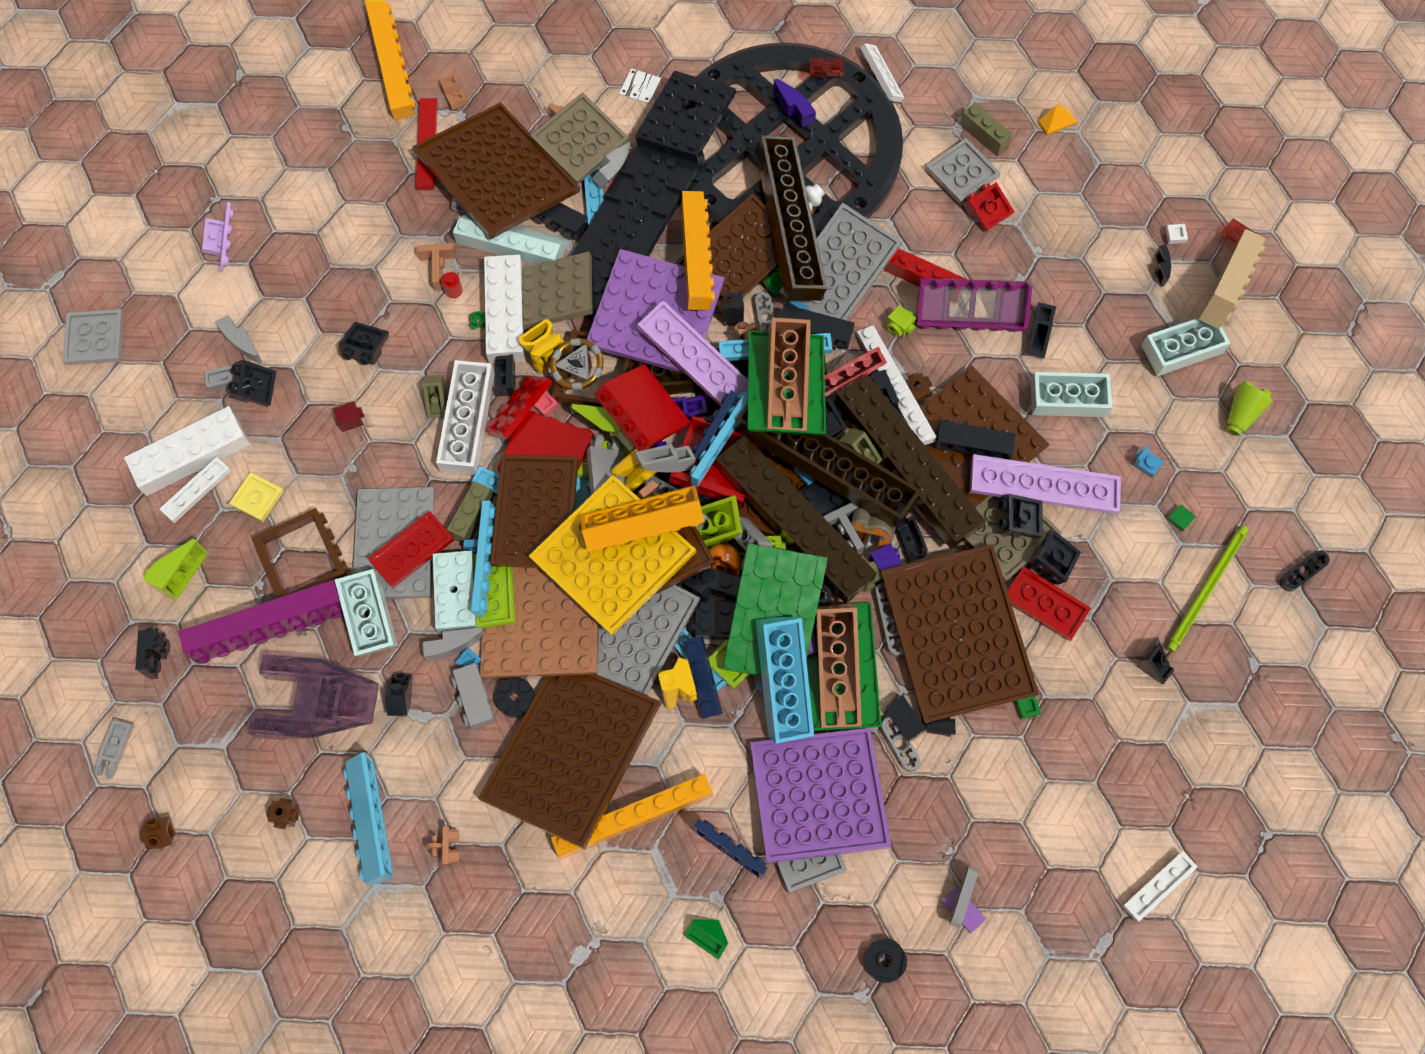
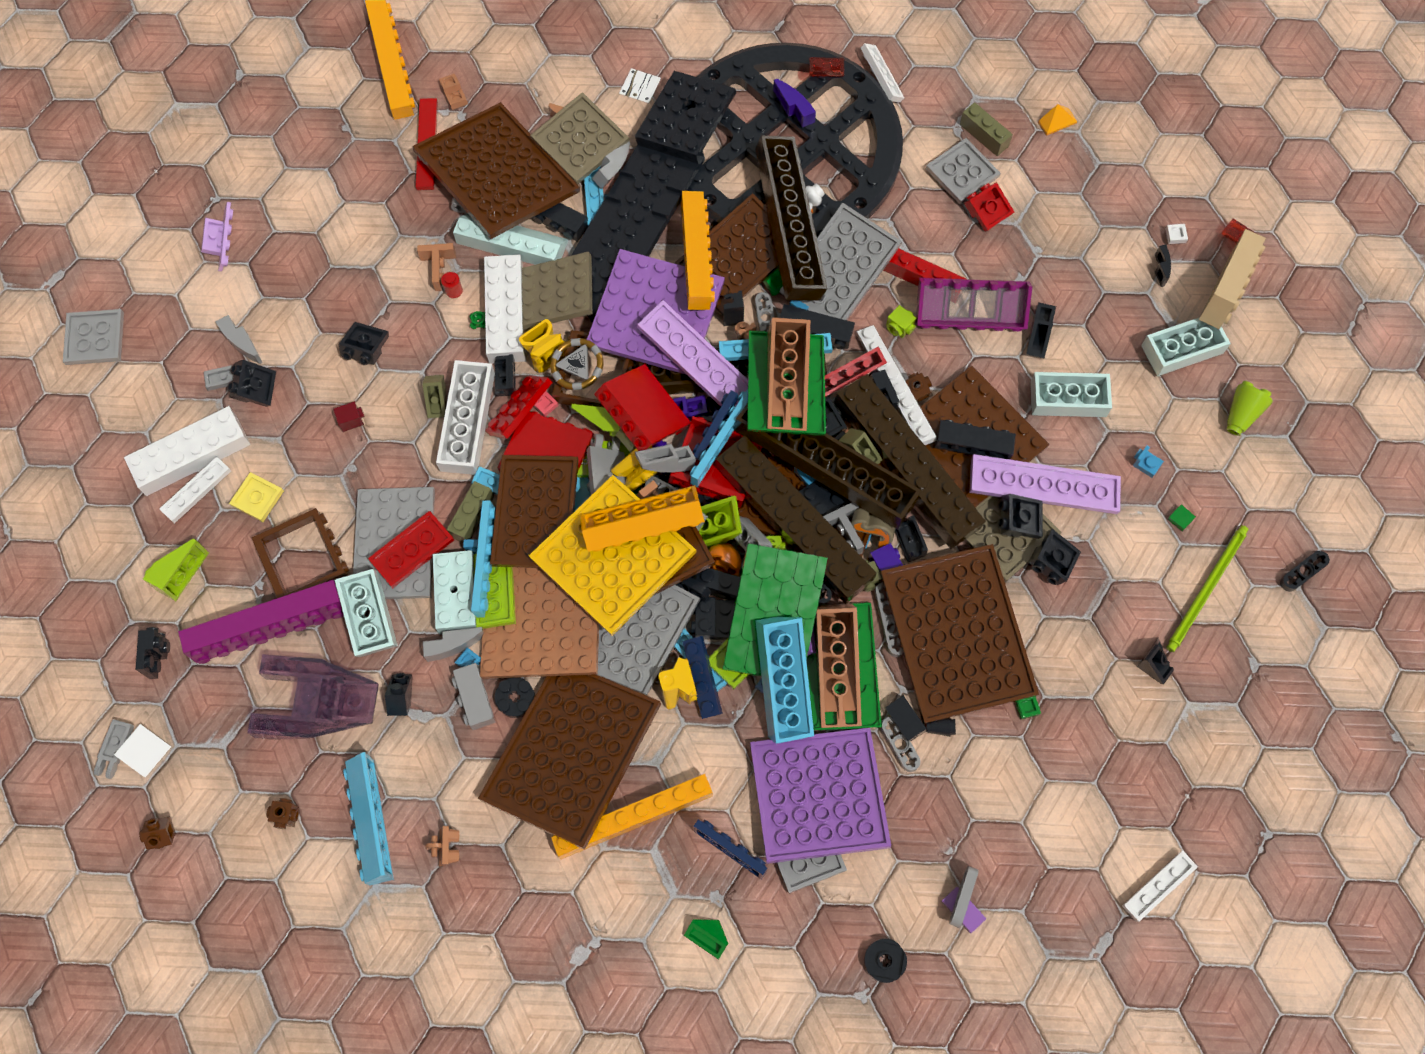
red plate [1008,566,1091,641] -> none
none -> white sticker [114,724,171,777]

